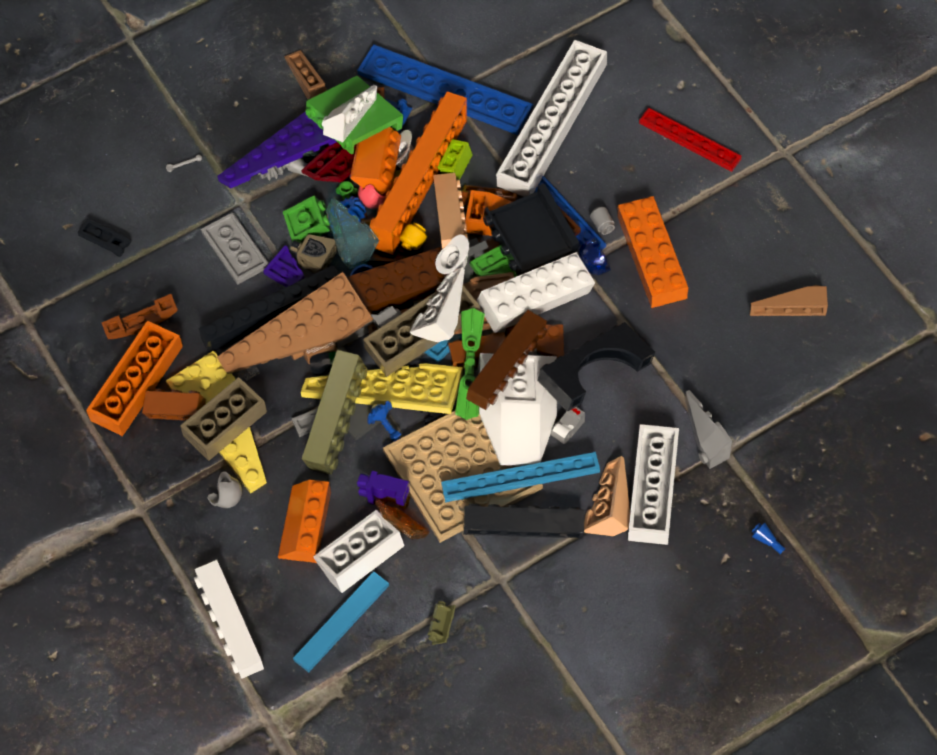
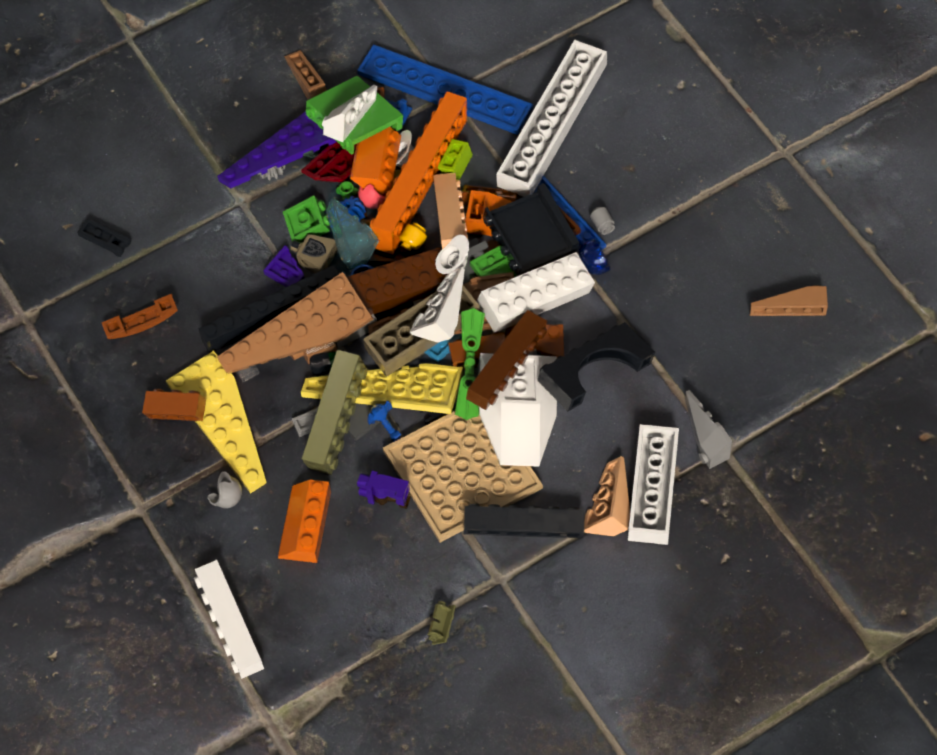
orange brick [86,321,183,436] -> none
light grey hinge [166,155,202,172] -> none
dark tan brick [180,377,267,461] -> none
light grey tile [201,212,269,285] -> none
light grey cone [285,158,309,177] -> none
dark azure tile [293,572,389,673] -> none
white slope [313,510,404,593] -> none
light grey window [371,306,402,329] -> none
clear orange tile [375,499,430,539] -> none
dark azure plate [441,452,600,503] -> none
light grey leg [551,407,585,444] -> none
orange brick [618,196,688,308] -> none
red tile [639,108,742,172] -> none
blue cone [752,523,785,555] -> none

